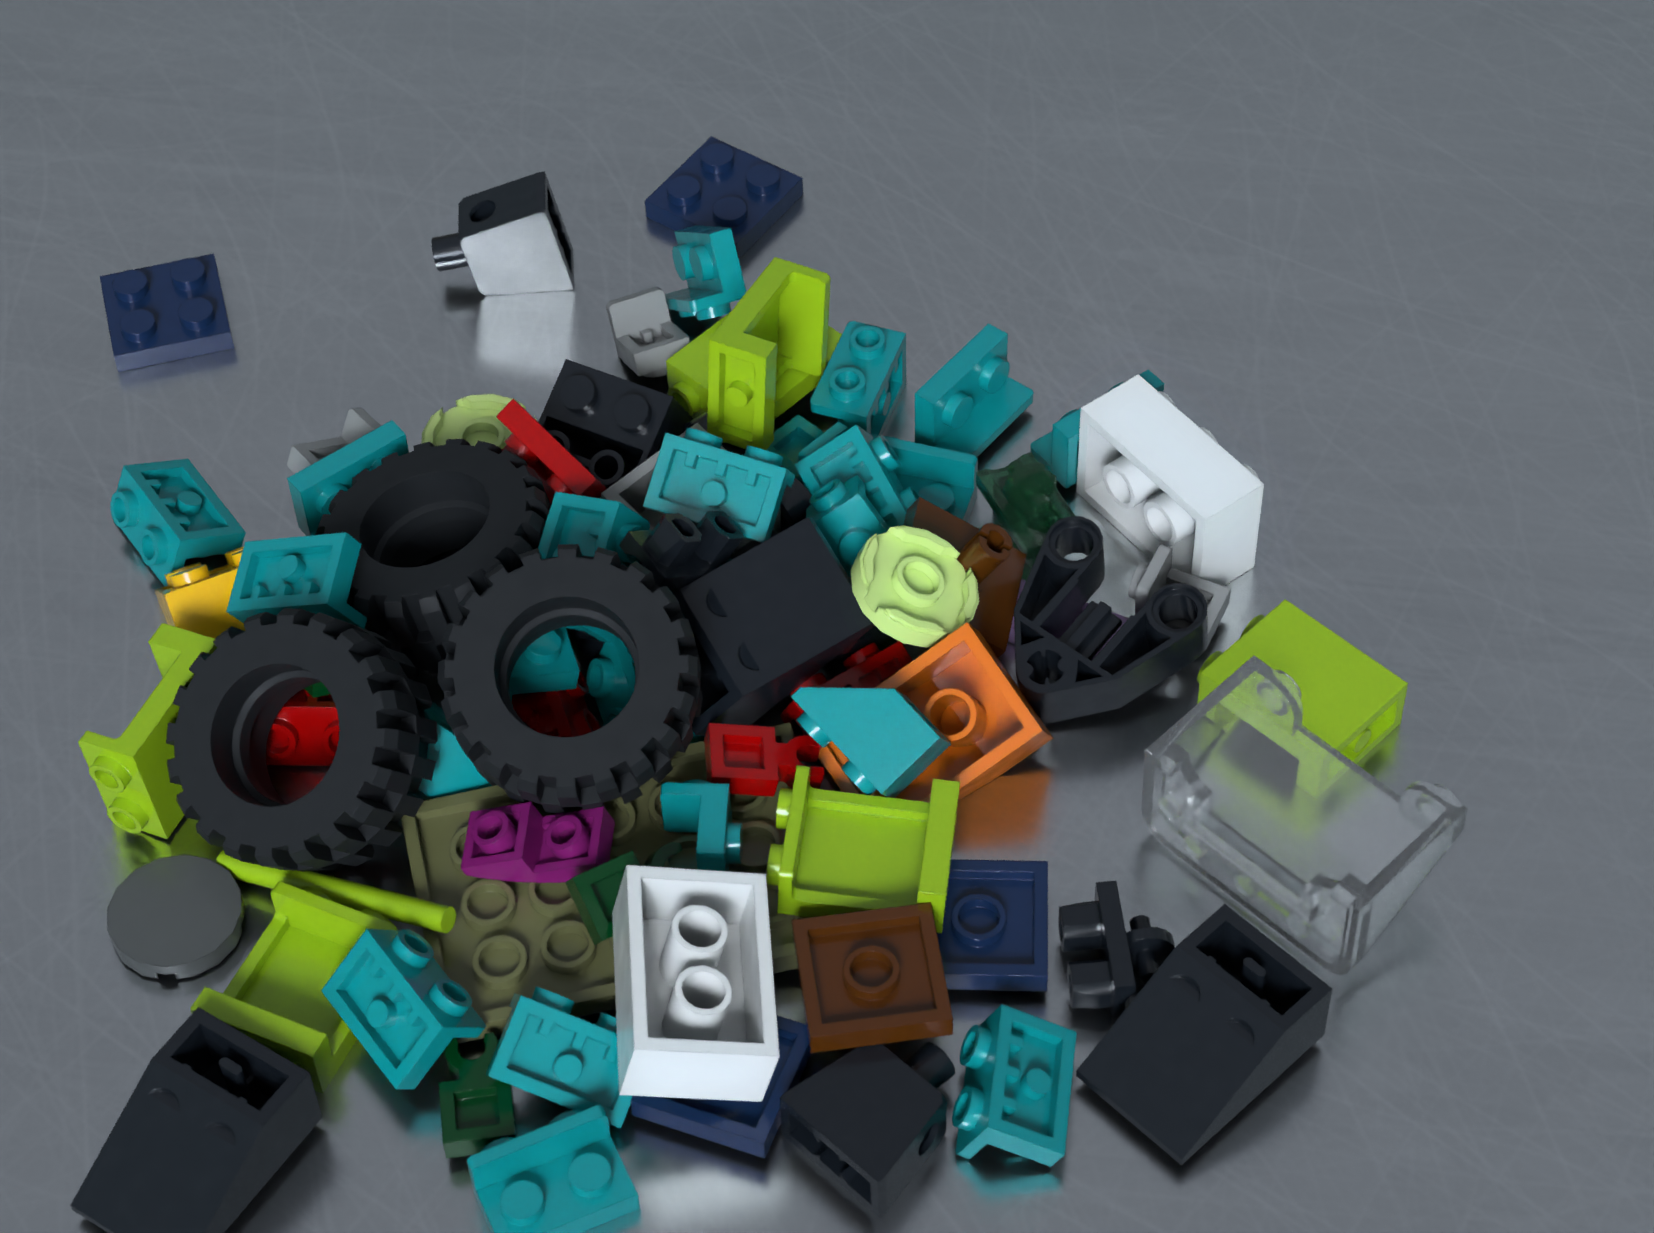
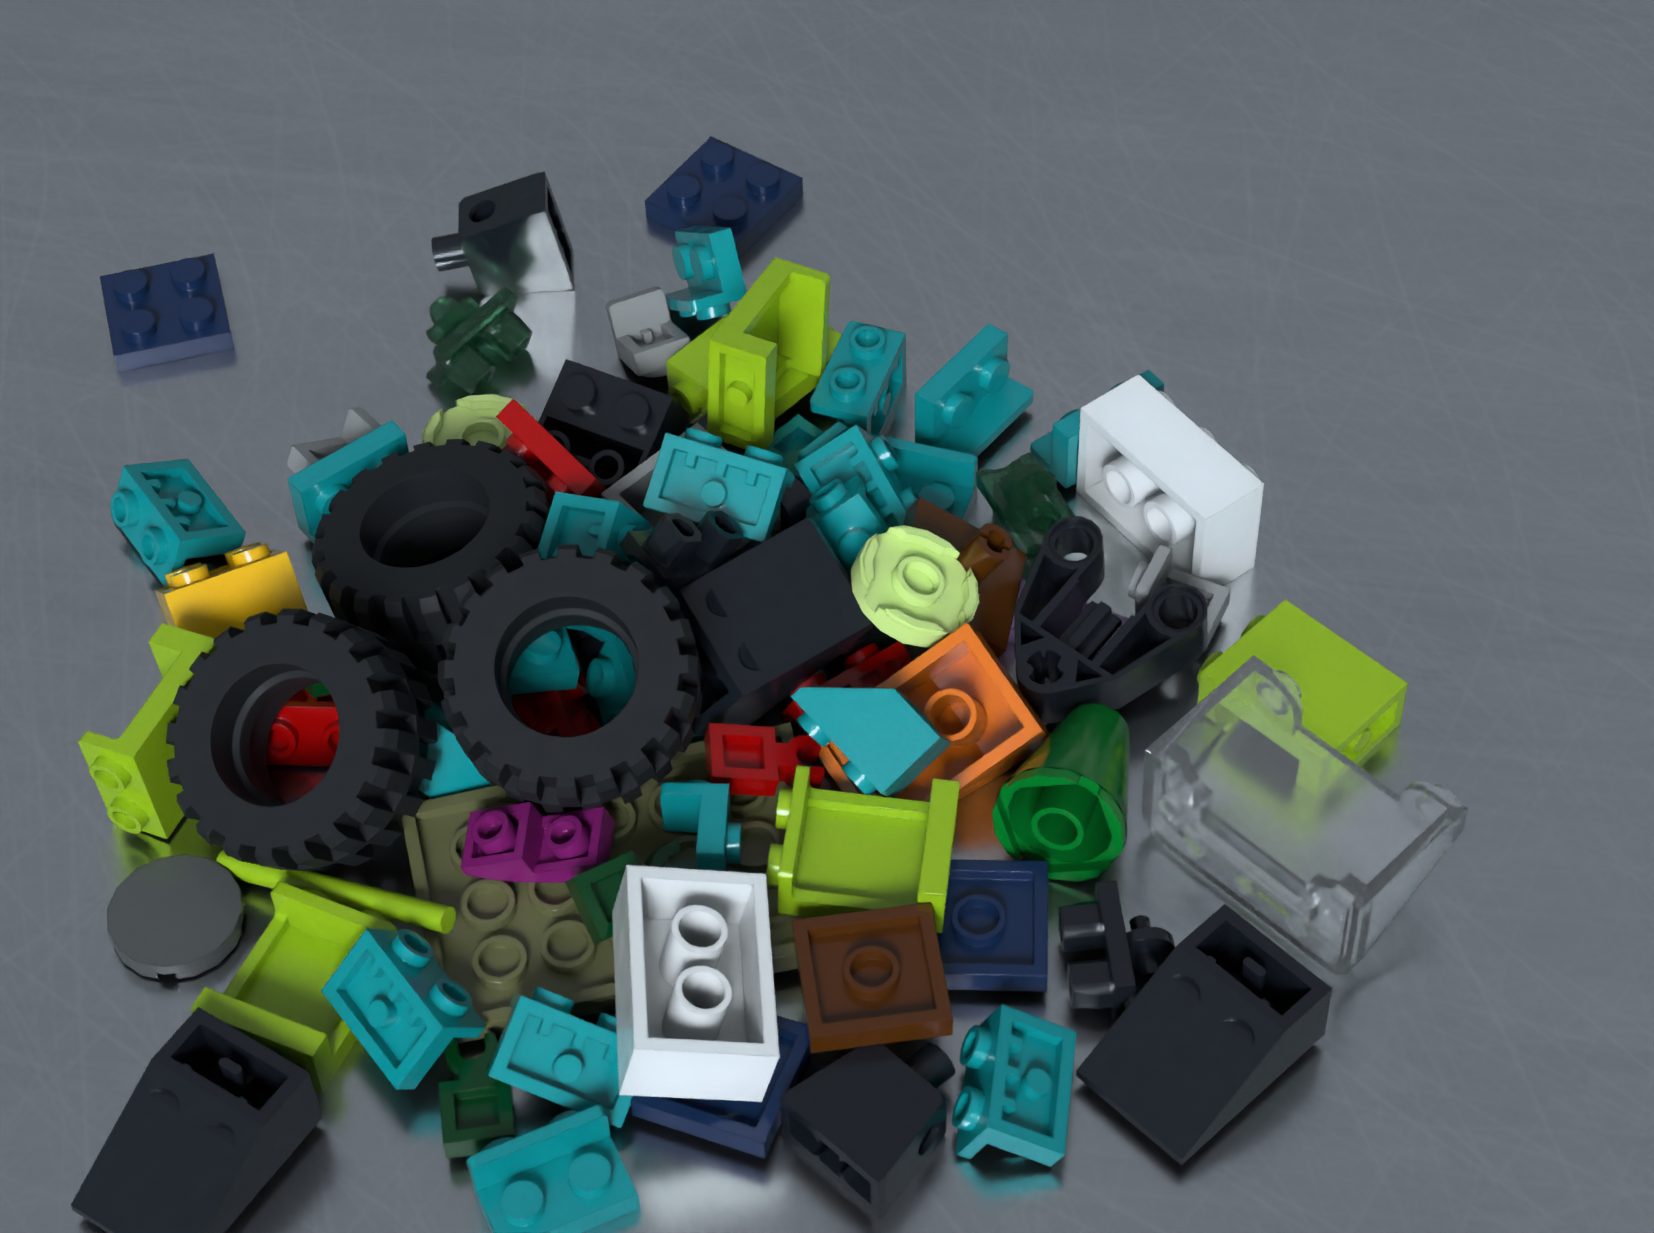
teal bracket [226,532,367,629] -> none
none -> clear green hips [426,286,533,395]
none -> green cone [992,703,1130,882]

